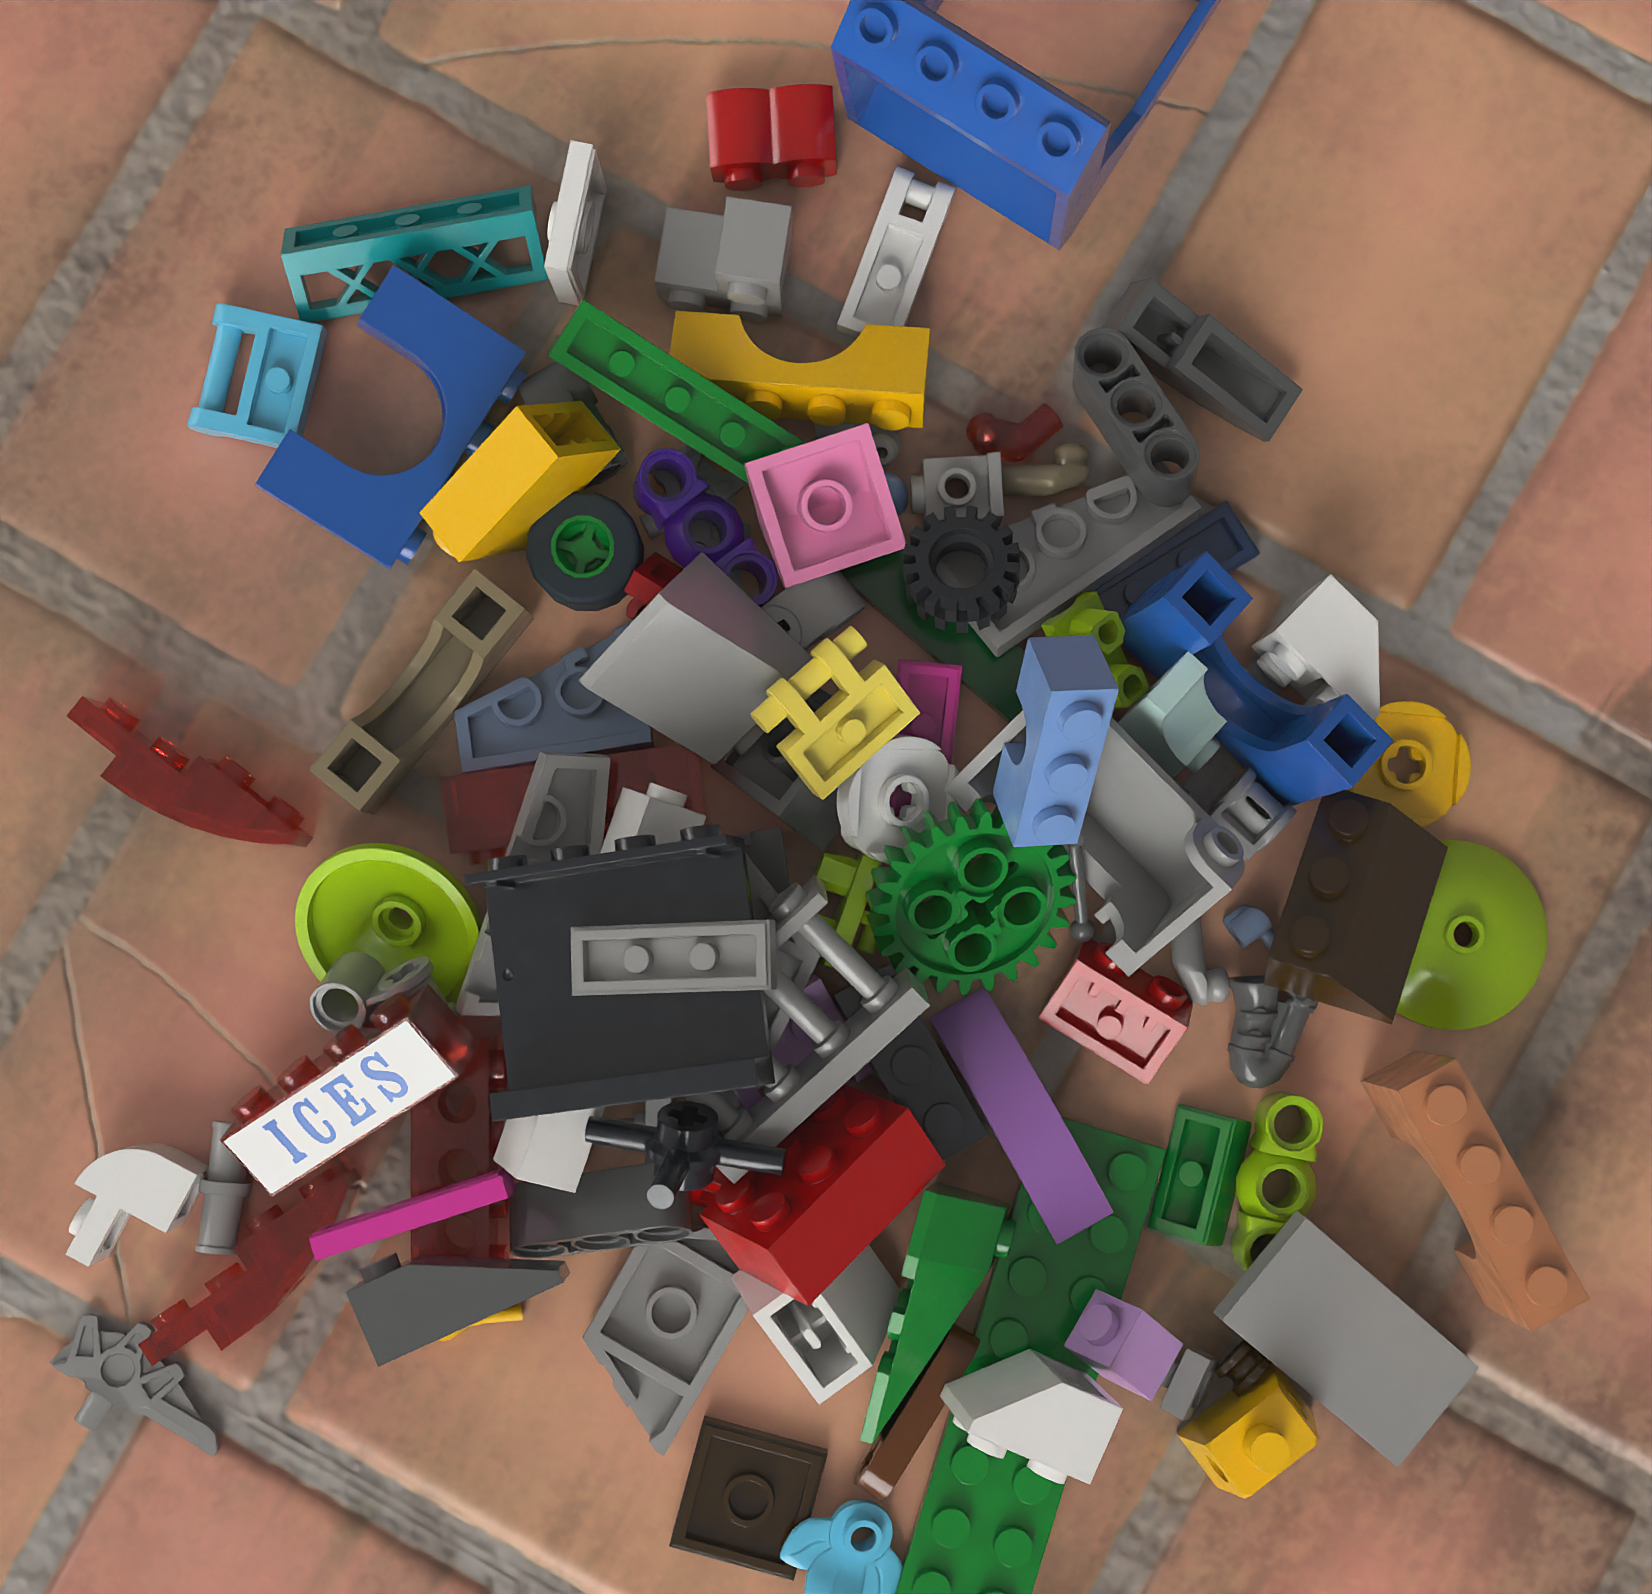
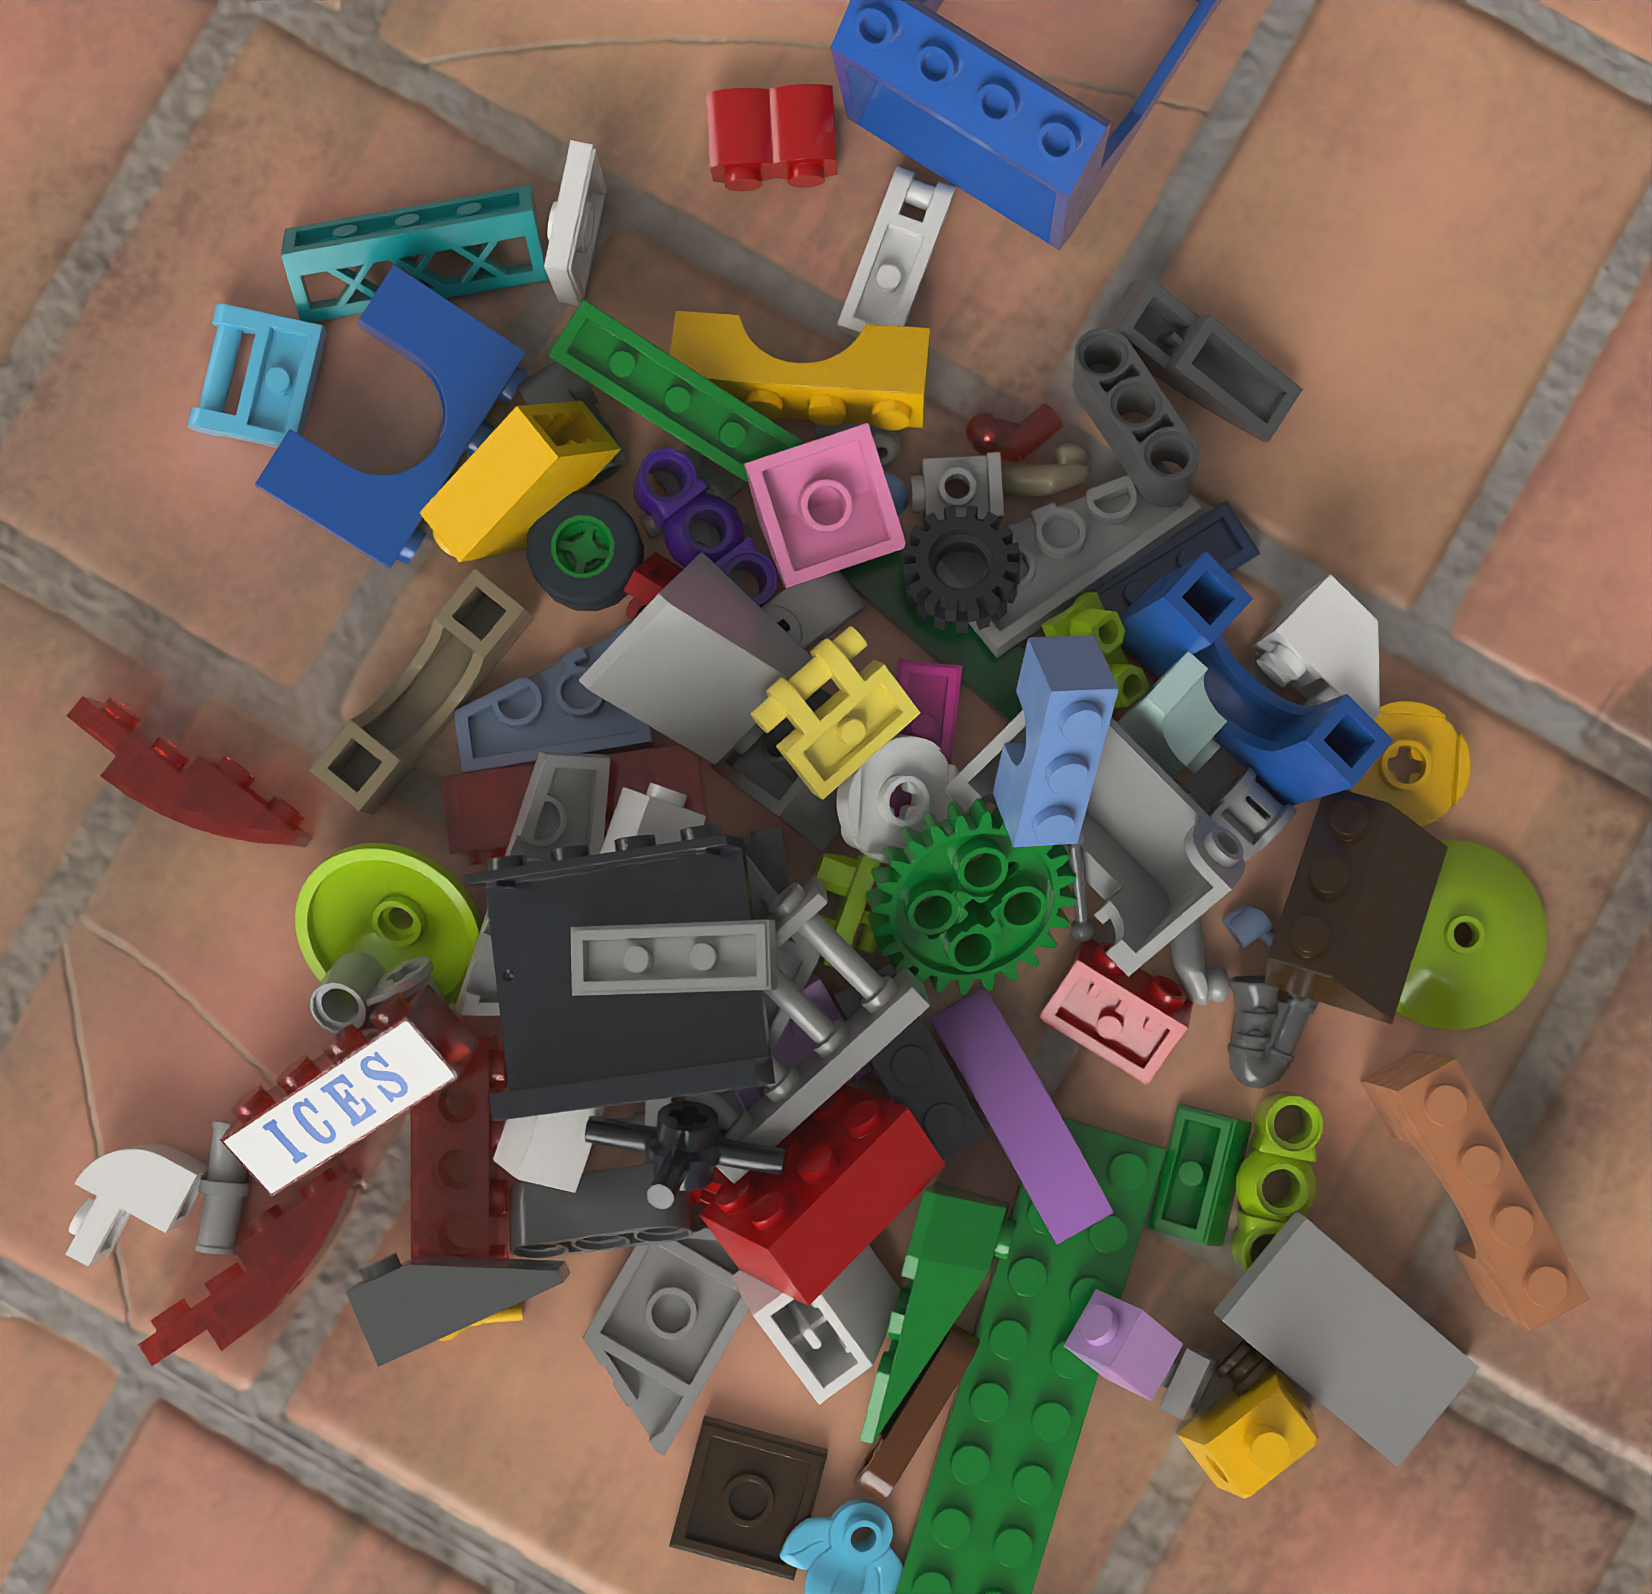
light grey piece [49,1314,220,1457] -> none
dark pink tile [309,1168,517,1261] -> none
light grey brick [655,196,793,322] -> none
white slope [940,1349,1123,1484] -> none

